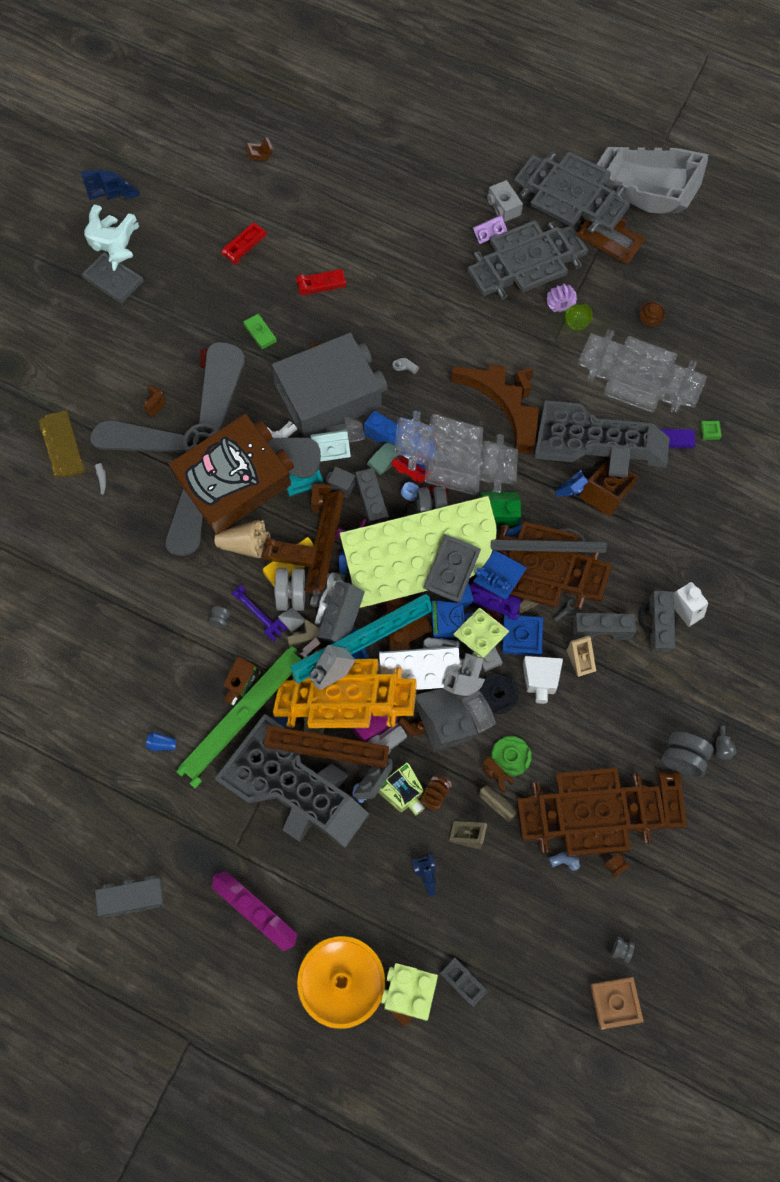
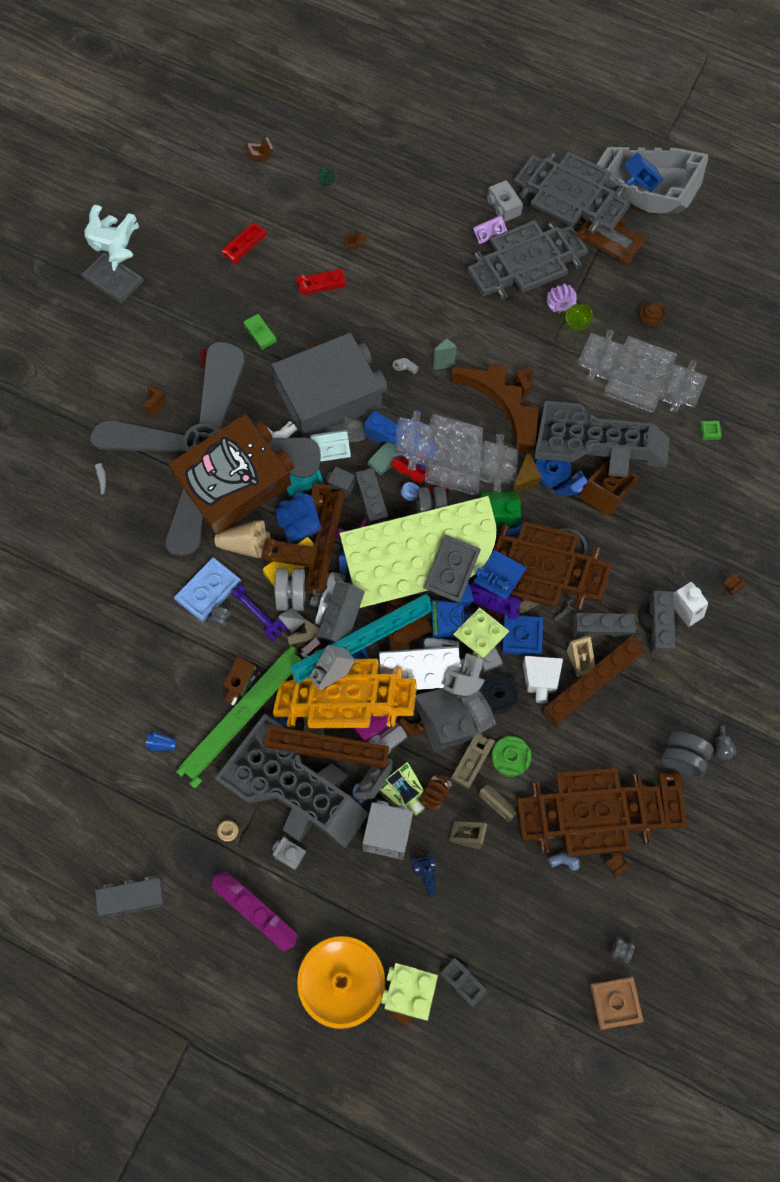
clear yellow windscreen [39,410,85,478] -> none
dark blue slope [80,170,140,200] -> none
reddish brown plate [482,757,514,792] -> none
dark grey axle [490,540,607,553] -> none
dark purple tile [660,429,696,448] -> none
none -> light blue tile [174,557,242,623]
none -> tan plate [217,820,238,842]
none -> light grey bracket [272,837,306,871]
none -> blue plate [275,492,322,544]
none -> clear green tile [318,168,335,186]
none -> reddish brown slope [344,232,367,250]
none -> light grey brick [363,801,413,860]
none -> sand green slope [433,339,457,370]
none -> dark tan plate [451,731,495,790]
none -> pearl gold slope [513,454,542,493]
none -> blue plate [535,459,571,488]
none -> reddish brown arch [542,636,645,729]
none -> blue brick [625,152,663,192]
none -> reddish brown wheel [722,572,747,596]

